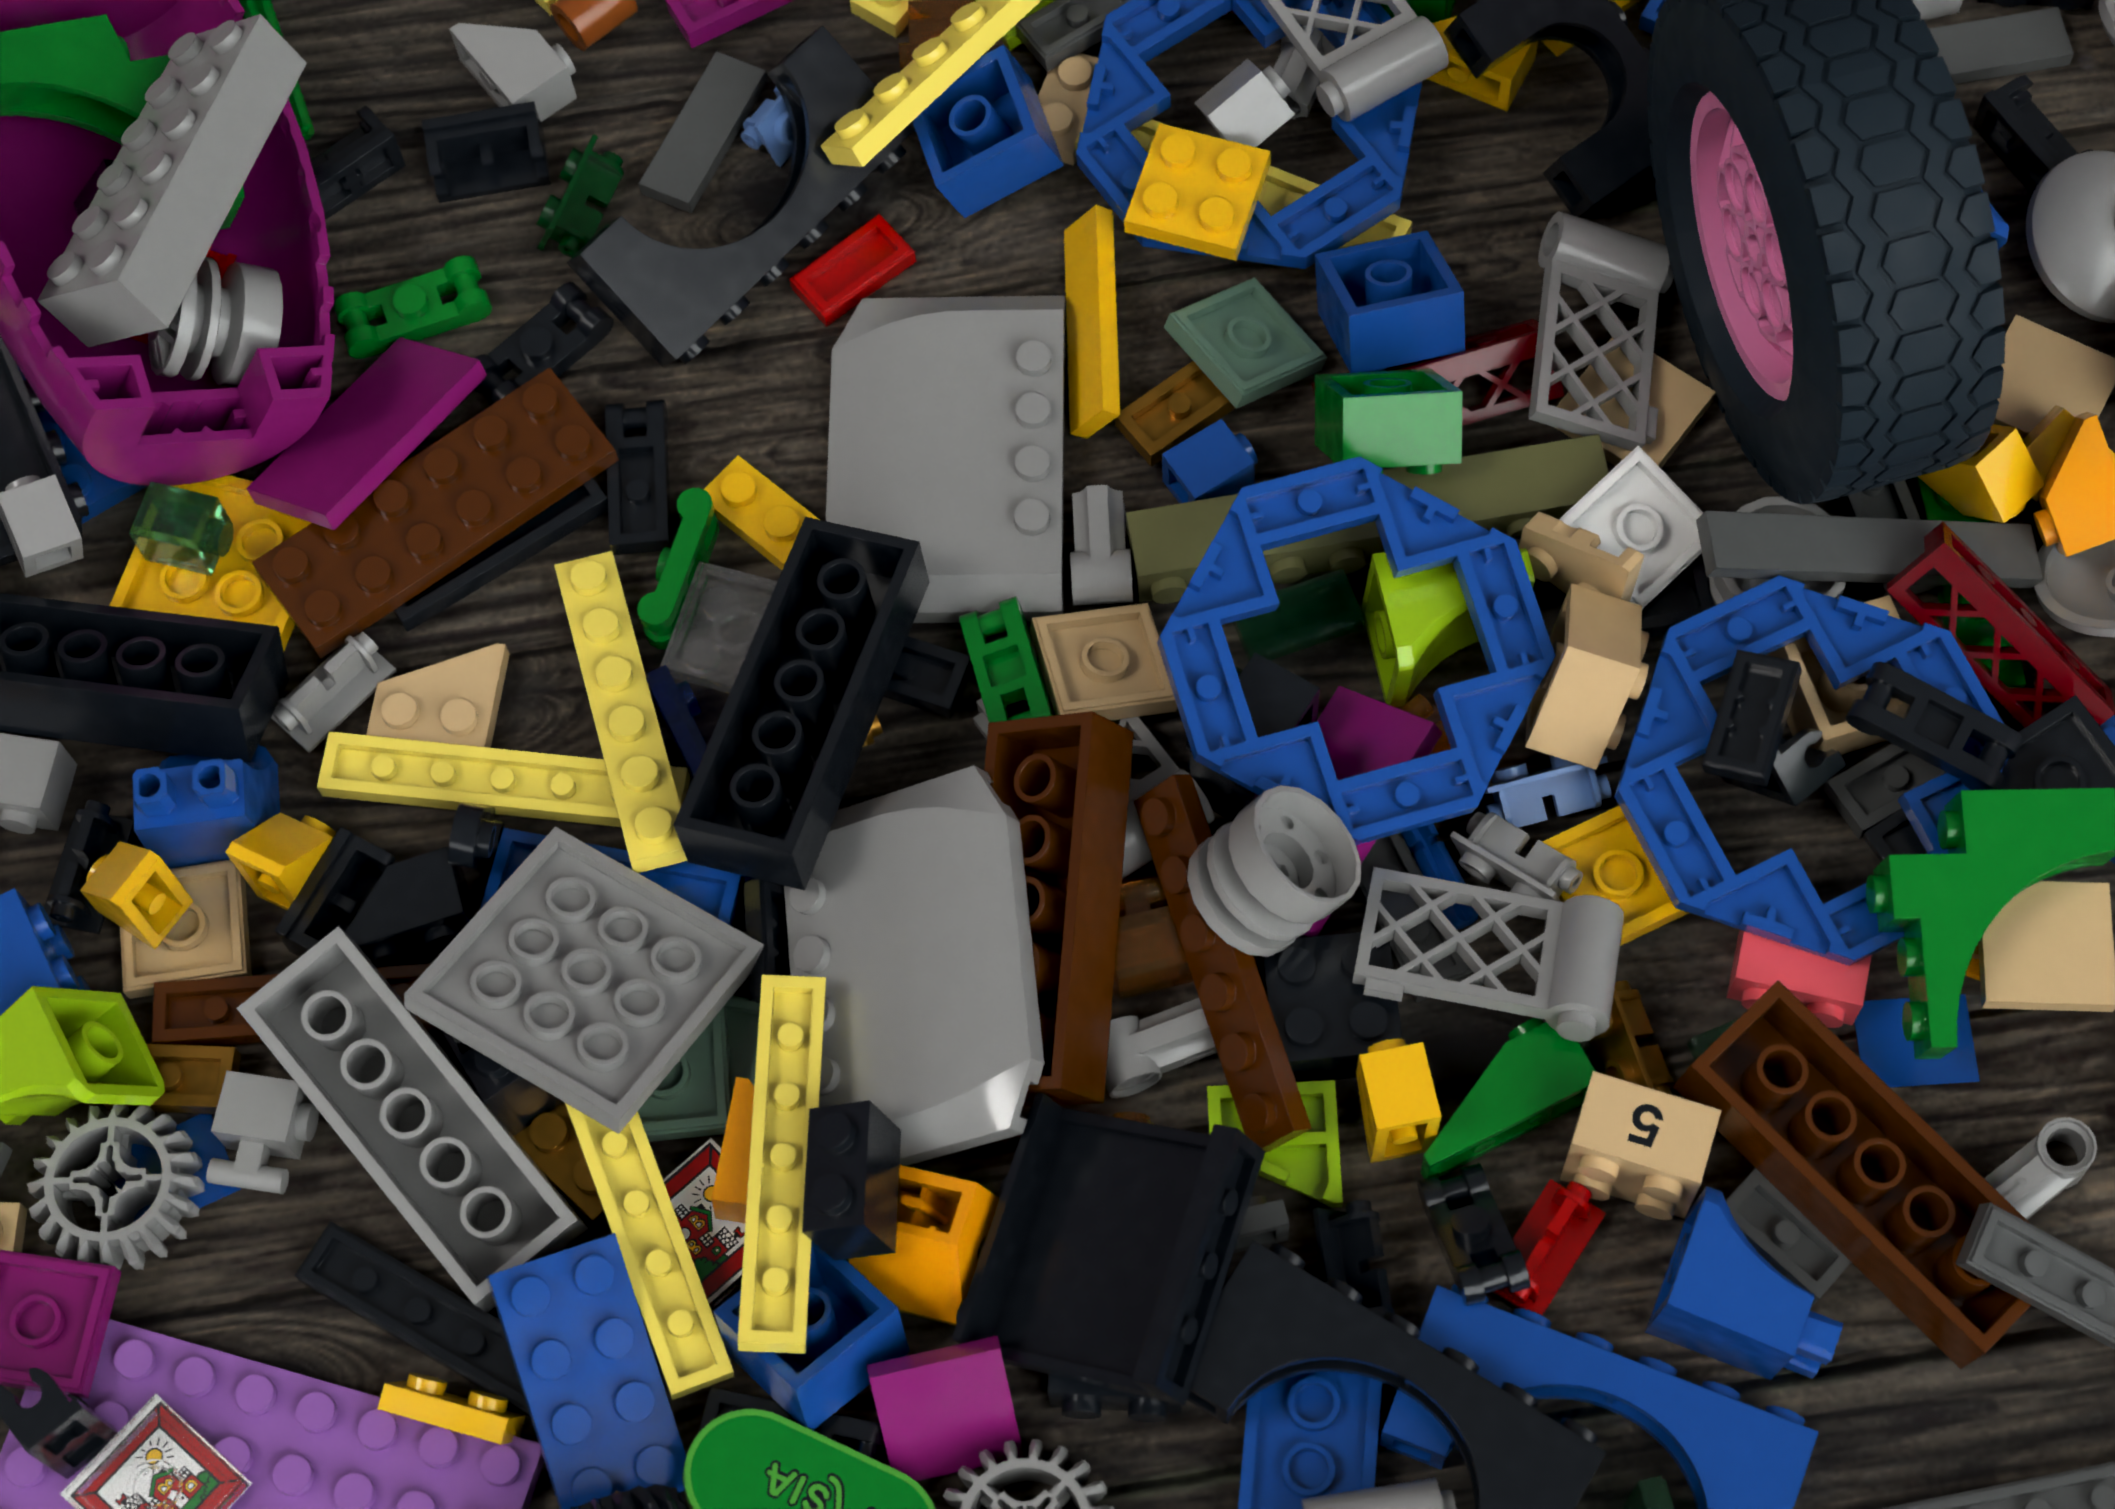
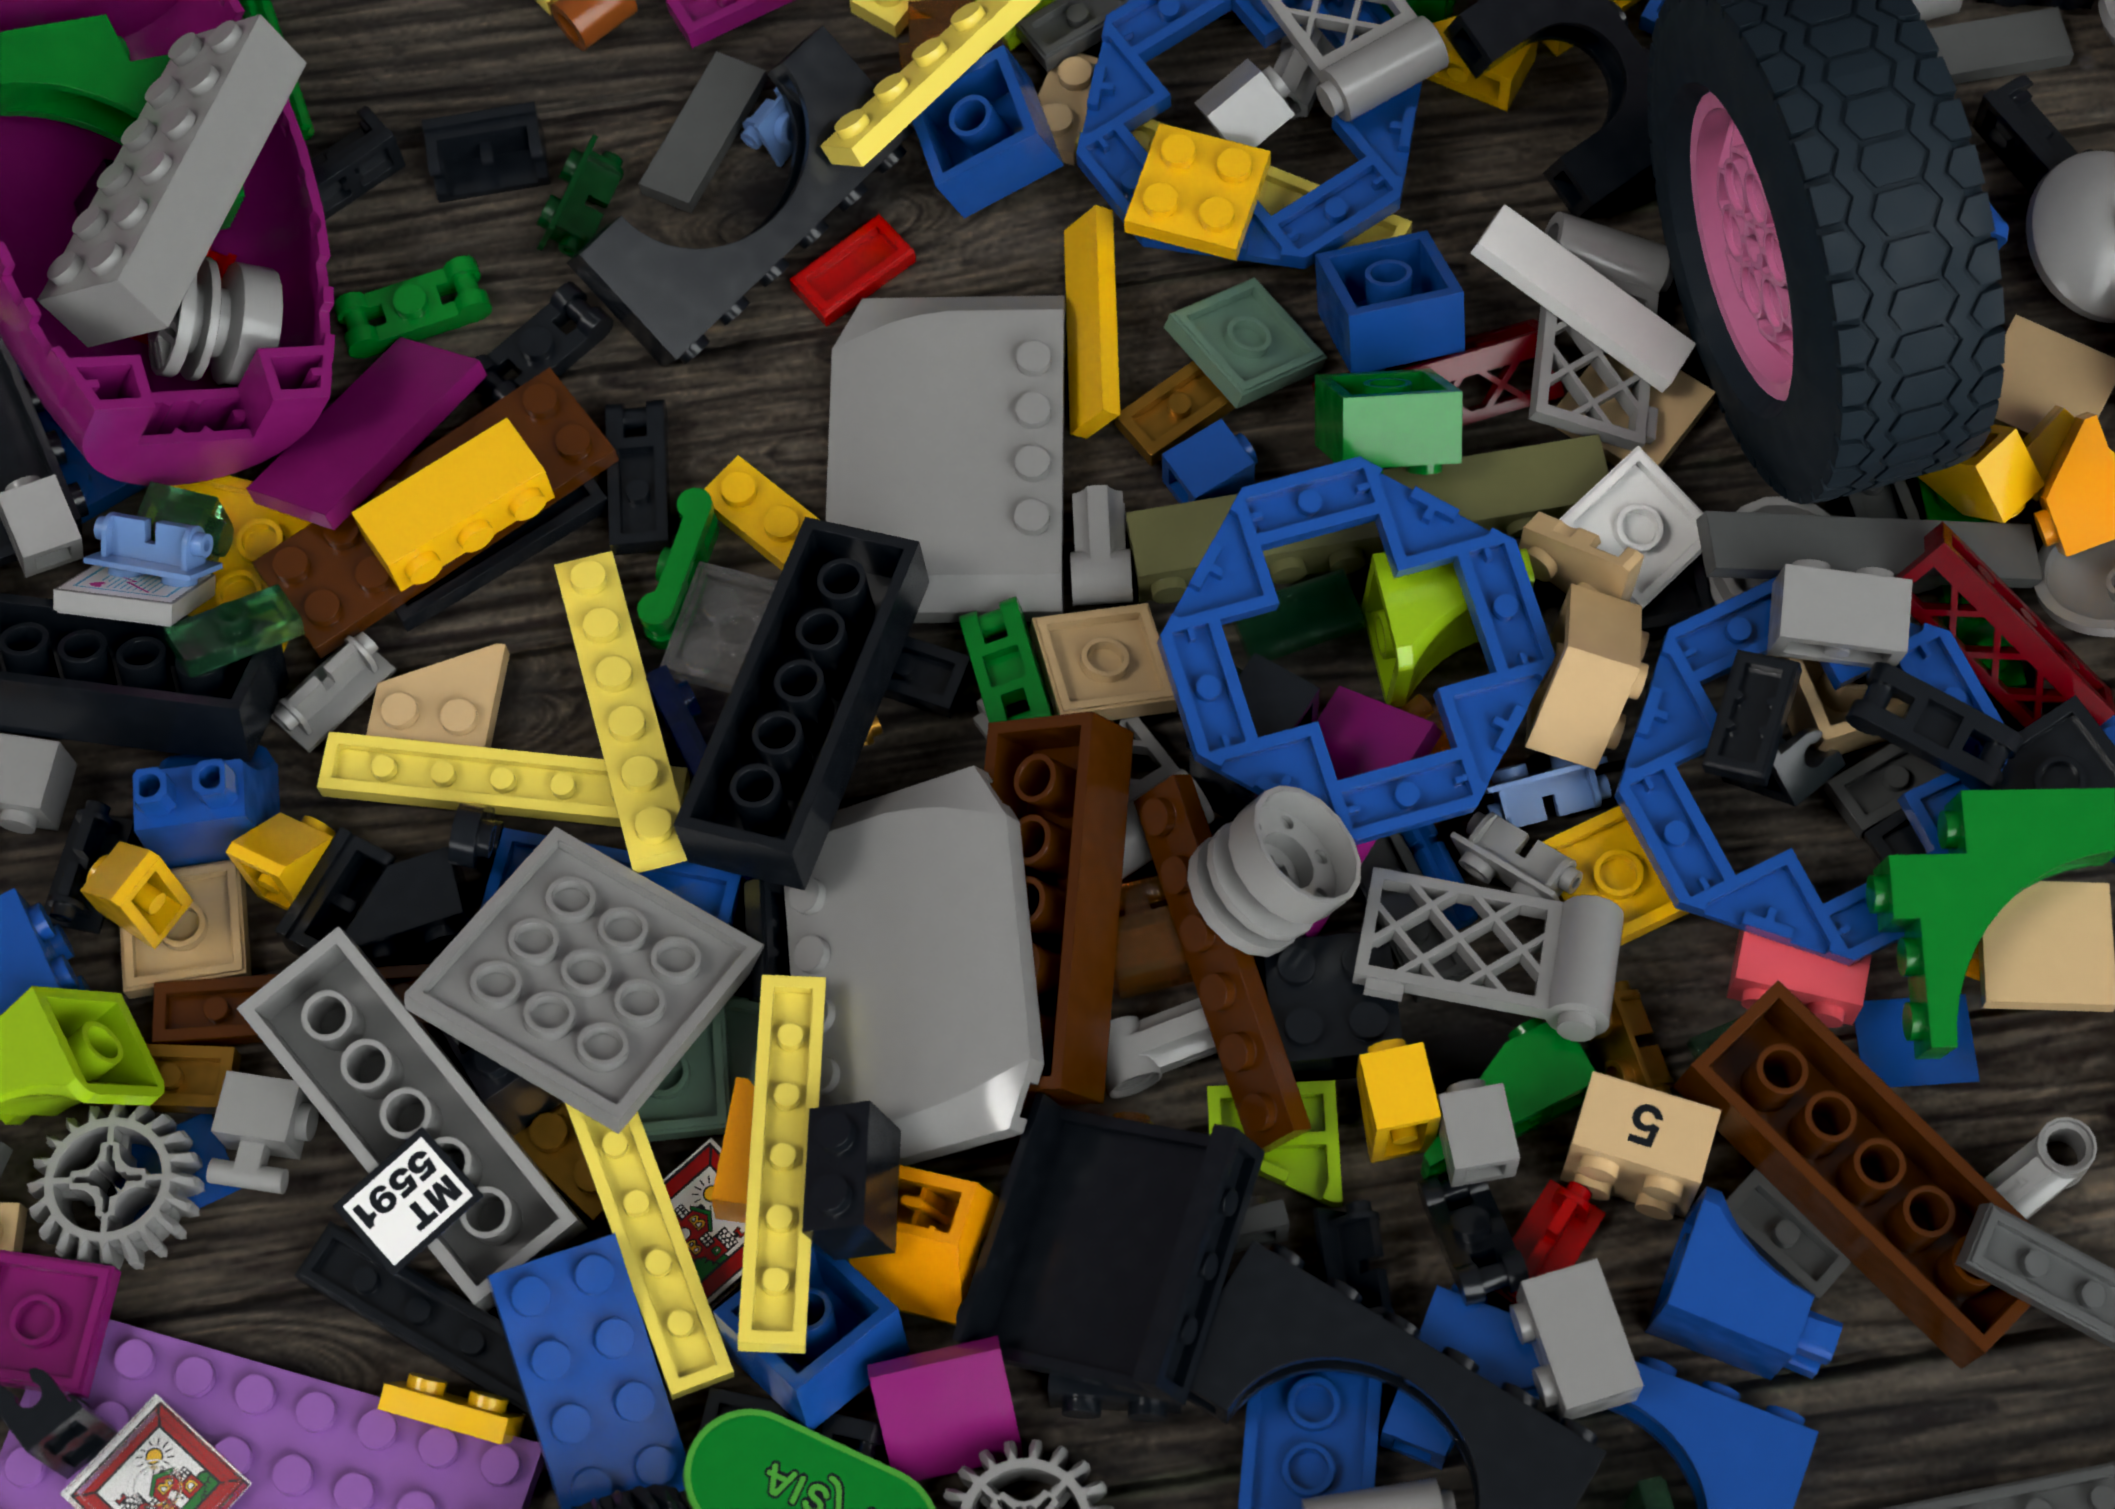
light grey slope [449,23,577,122] -> none
none -> light grey tile [53,565,216,627]
none -> medium blue hinge [83,511,223,587]
none -> clear green plate [164,584,305,678]
none -> sticker [332,1127,483,1276]
none -> yellow brick [351,418,555,592]
none -> light grey brick [1437,1079,1520,1188]
none -> white tile [1470,204,1696,393]
none -> light grey brick [1510,1258,1644,1422]
none -> light grey brick [1767,559,1913,668]

